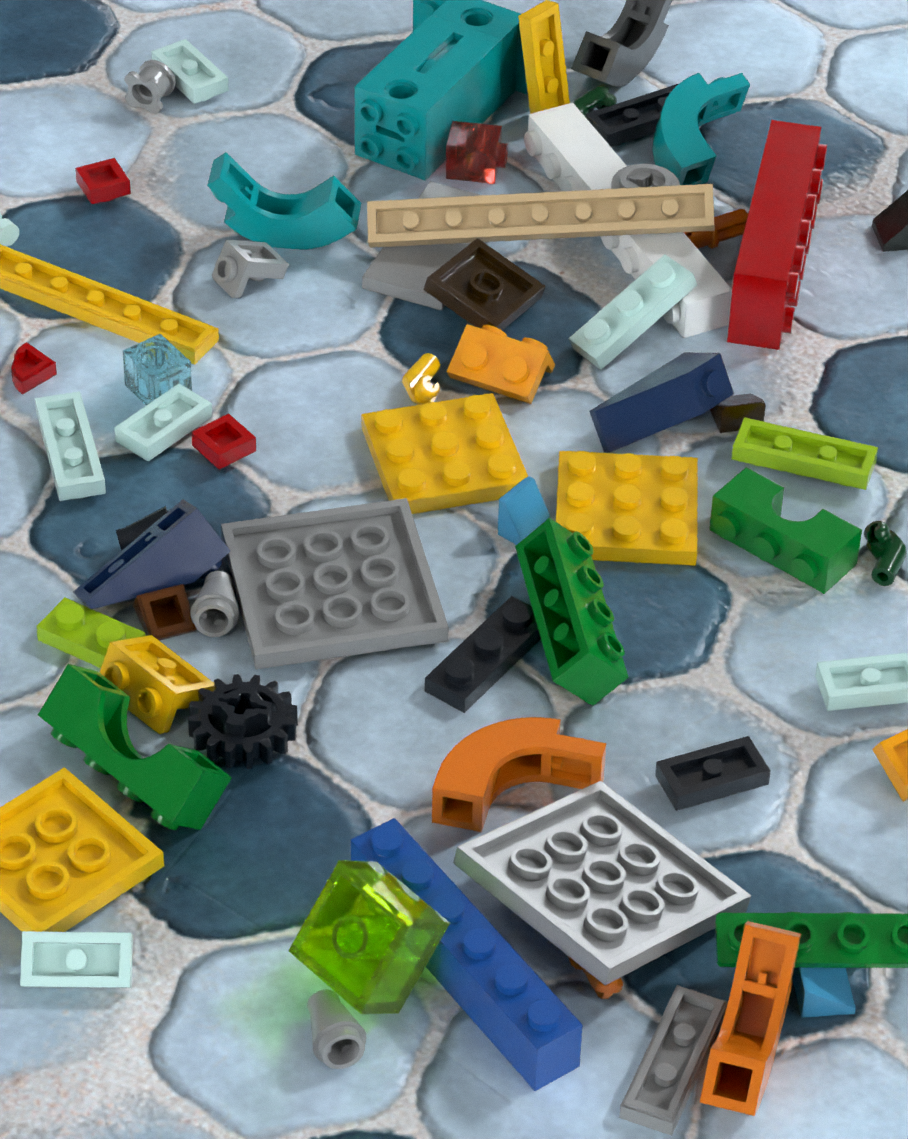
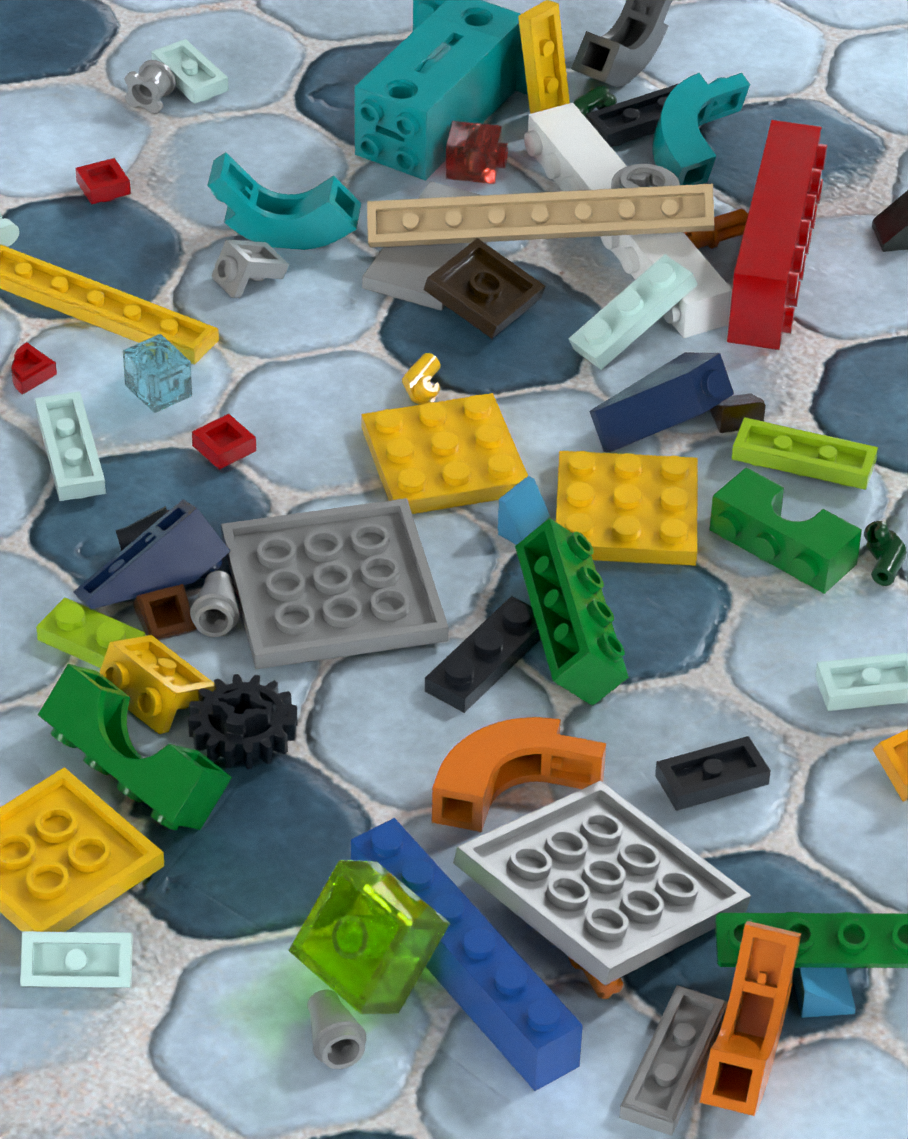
light aqua plate [114,384,212,461] -> none
light orange bracket [446,324,555,404] -> none

